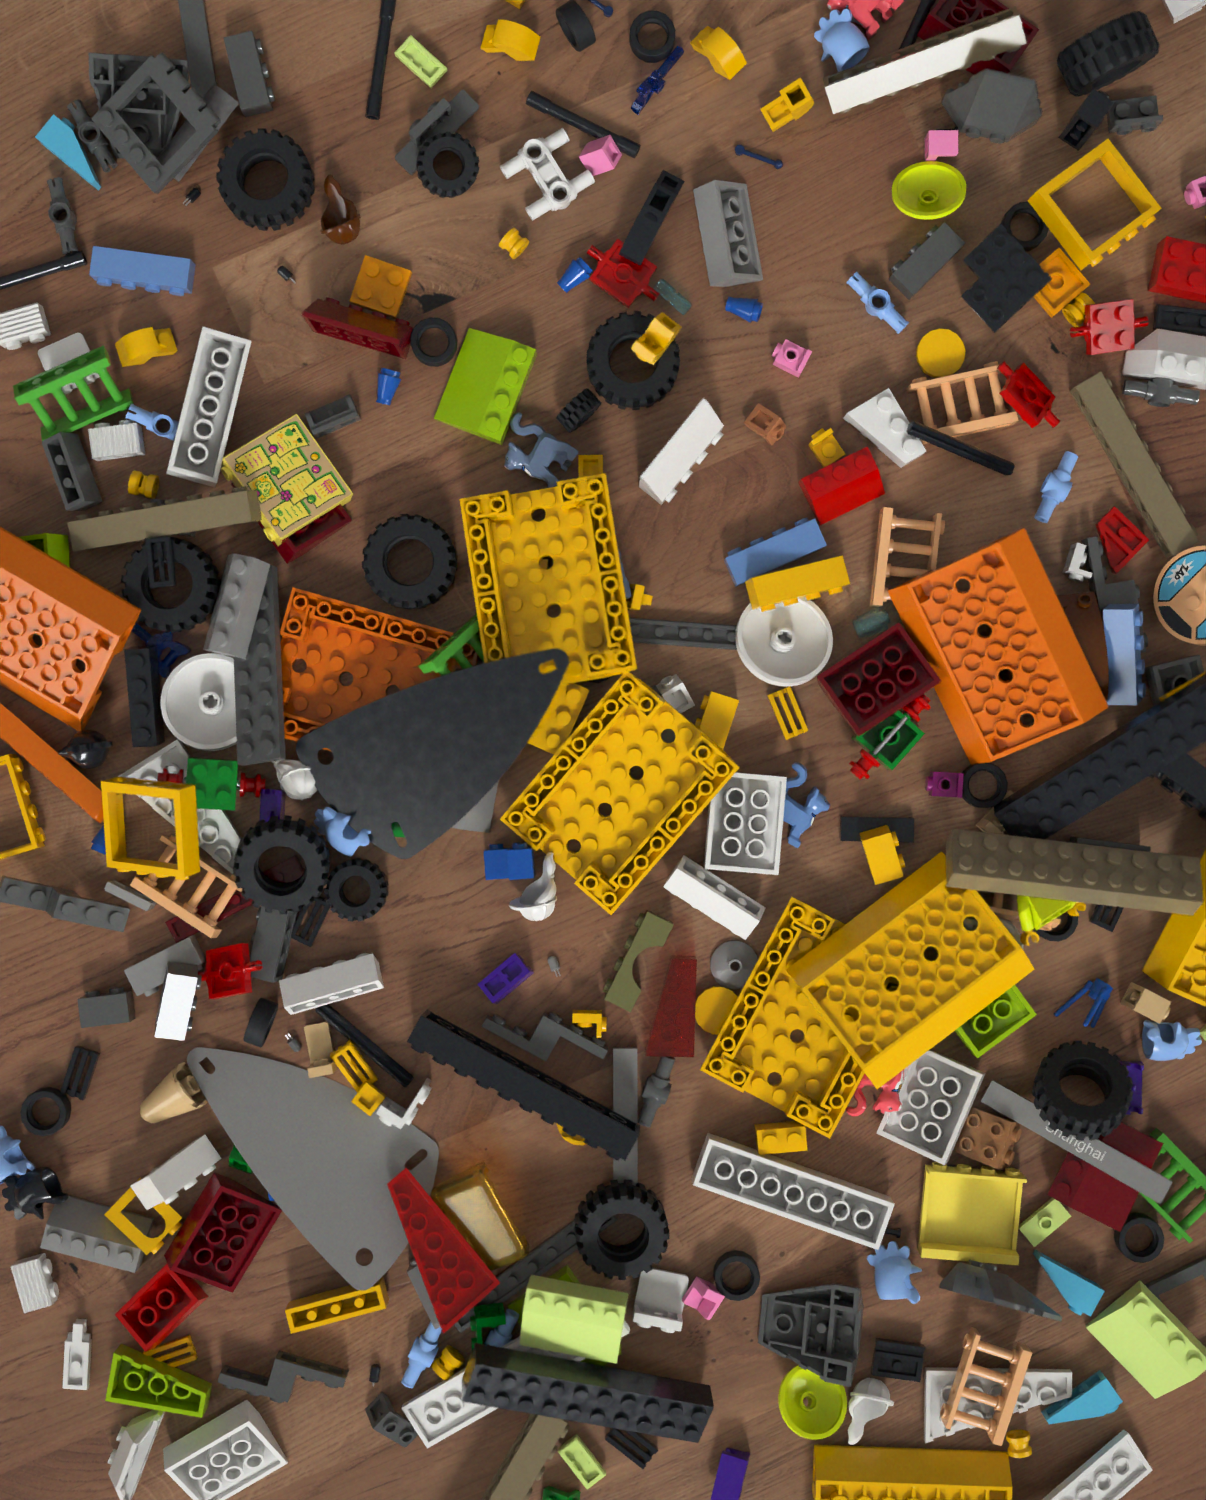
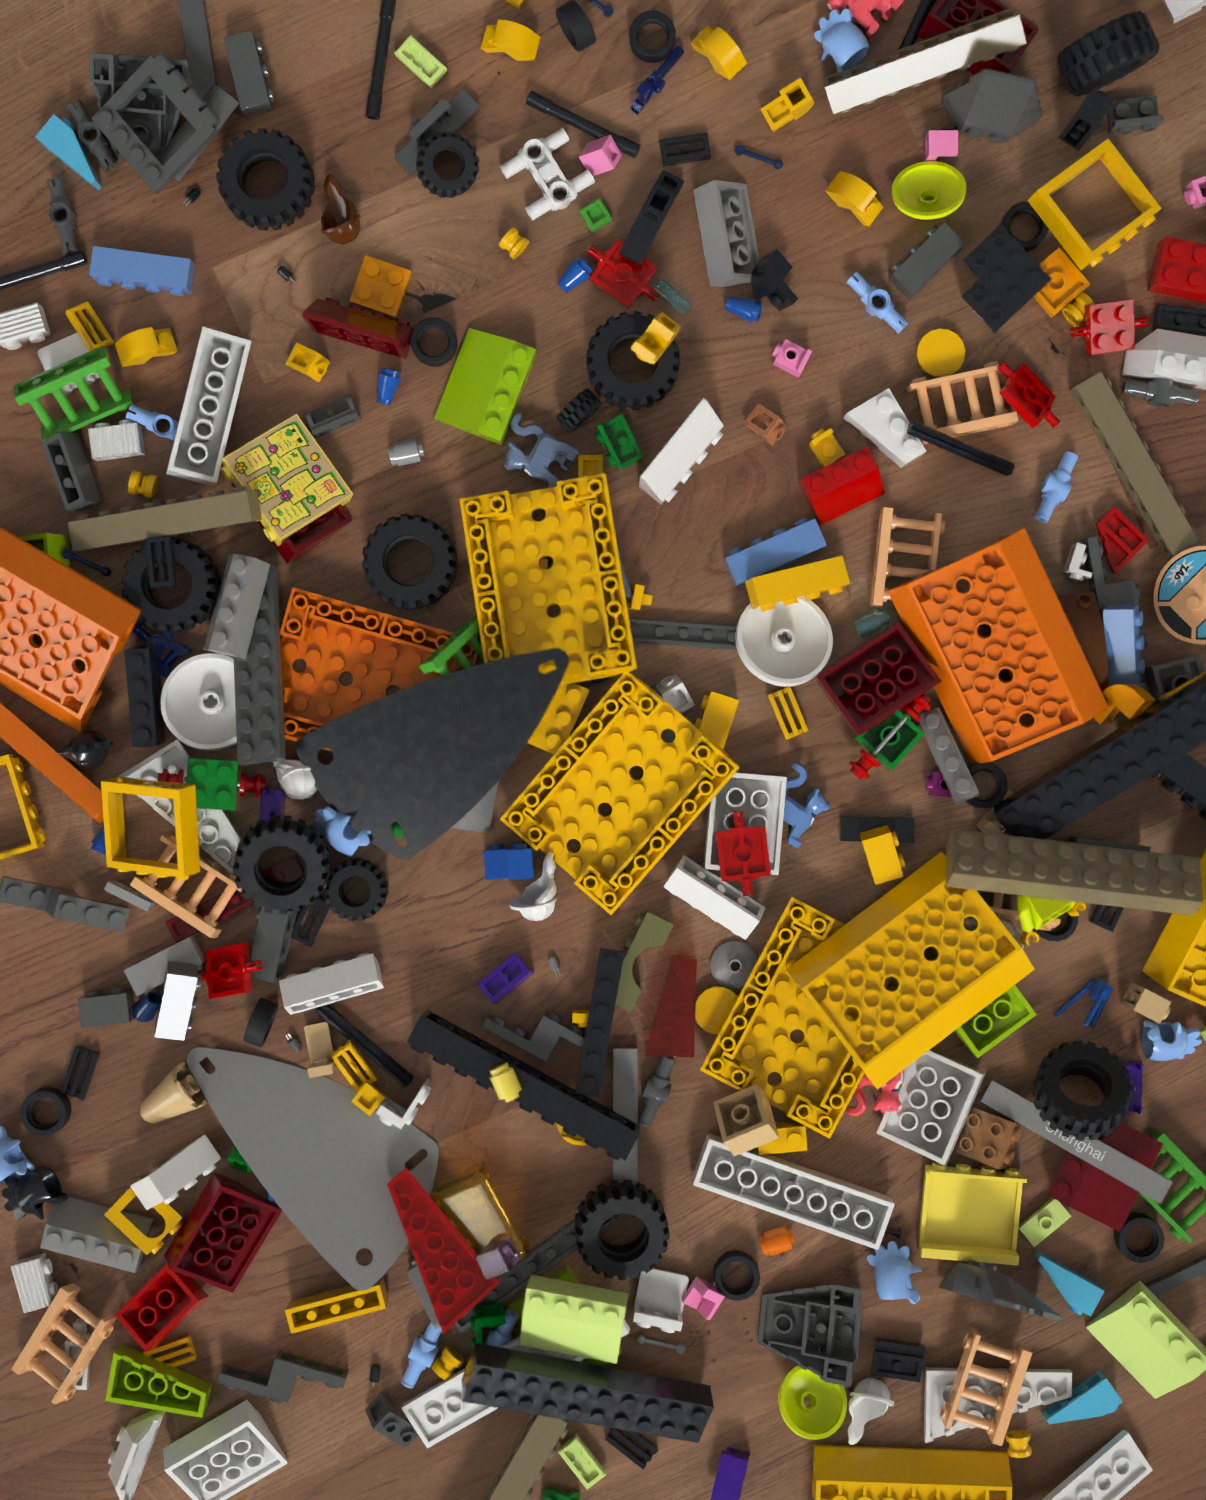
none -> light nougat fence [12,1283,117,1404]
none -> dark blue hinge [62,548,111,576]
none -> yellow tile [65,301,114,351]
none -> dark blue cone [132,991,161,1022]
none -> yellow bracket [285,342,330,382]
none -> light grey brick [387,437,425,467]
none -> brick [475,1238,520,1279]
none -> light yellow brick [490,1063,522,1102]
none -> black plate [575,947,625,1098]
none -> bright green tile [579,198,613,233]
none -> green bracket [594,414,644,472]
none -> light grey hinge [636,1335,685,1354]
none -> black tile [659,133,711,167]
none -> tan brick [713,1084,779,1156]
none -> red plate [715,811,771,896]
none -> black brick [751,249,798,311]
none -> orange brick [758,1225,796,1256]
none -> yellow brick [825,171,884,227]
none -> light grey plate [918,707,979,804]
none -> light orange brick [1093,684,1156,724]

